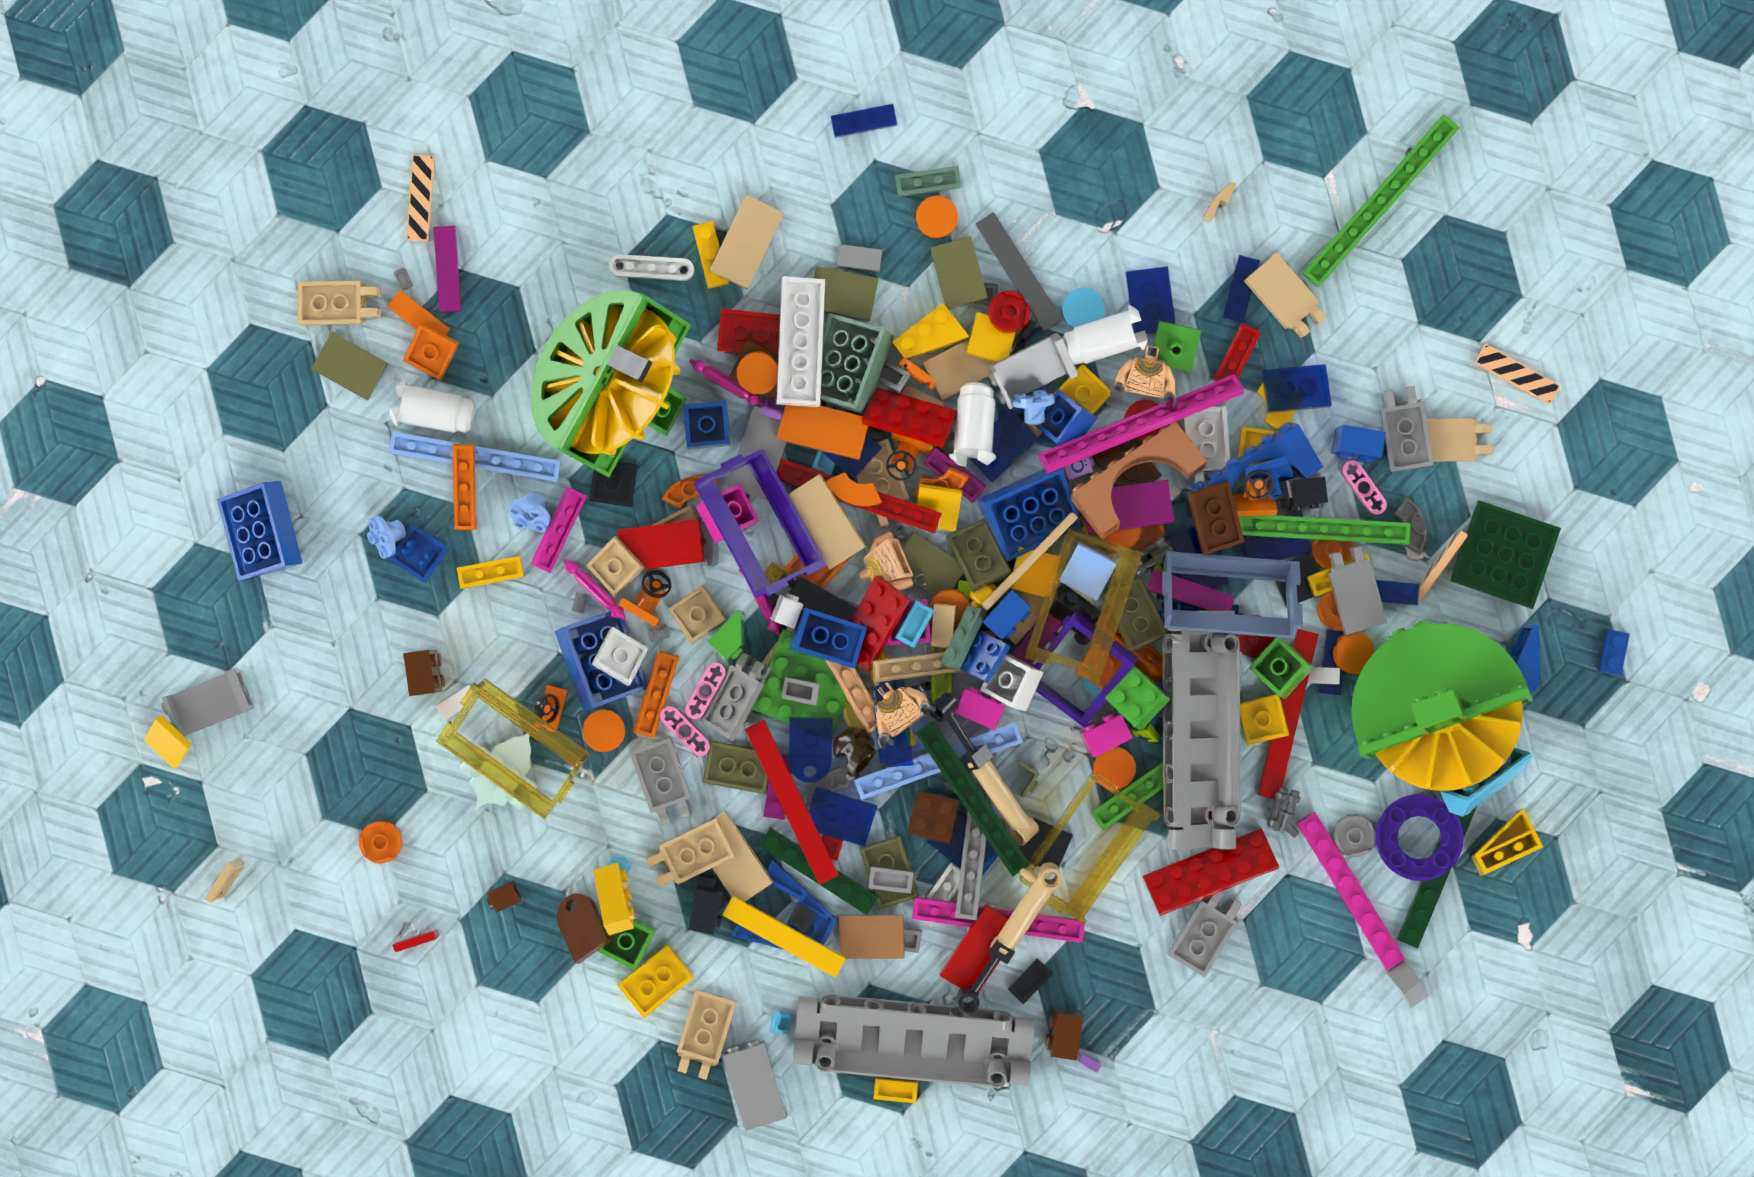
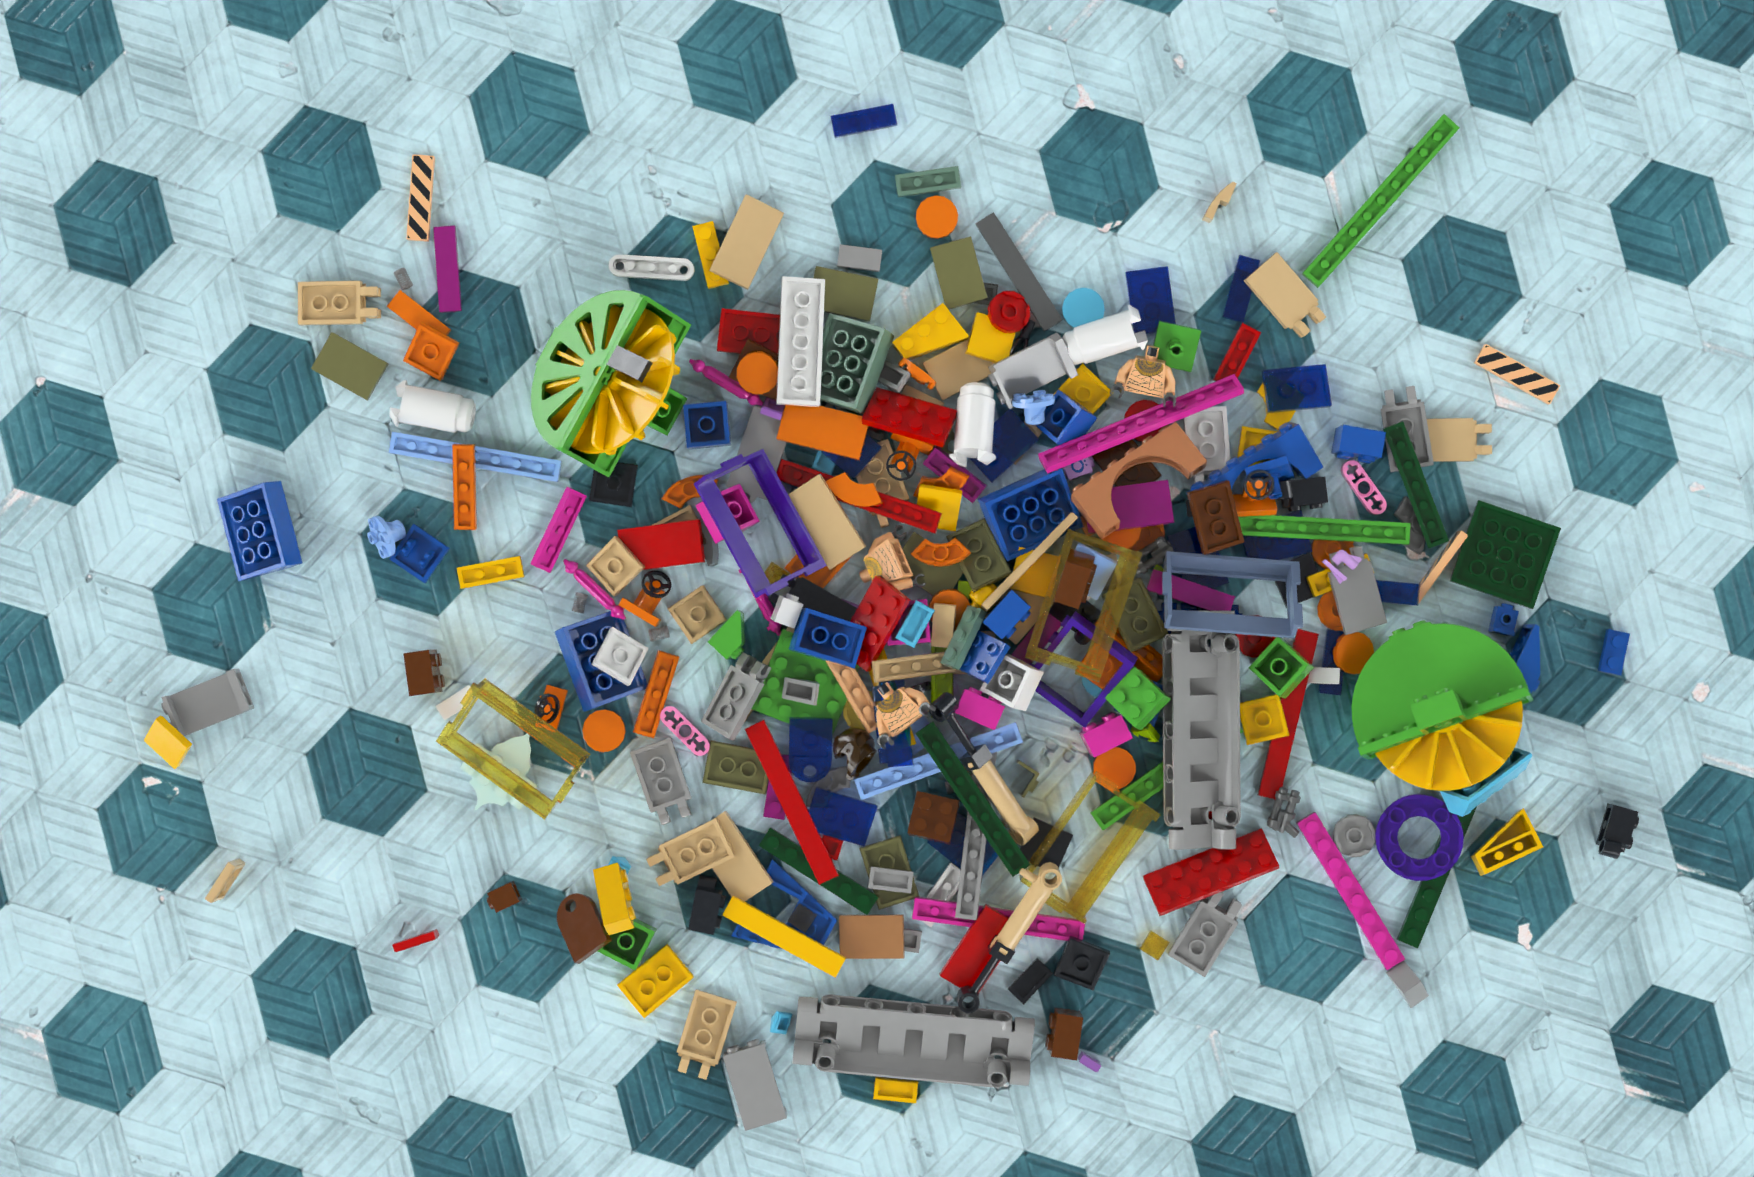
orange tile [359,821,403,863] -> none
light blue plate [508,493,551,532] -> none
bright pink beam [685,662,726,719] -> none
none -> orange tile [911,538,971,567]
none -> black tile [1053,936,1110,991]
none -> reddish brown brick [1054,549,1097,609]
none -> clear yellow tile [1139,930,1170,960]
none -> lavender piece [1322,550,1362,584]
none -> dark green plate [1382,421,1449,548]
none -> blue brick [1488,603,1519,636]
none -> black hinge [1596,803,1639,859]

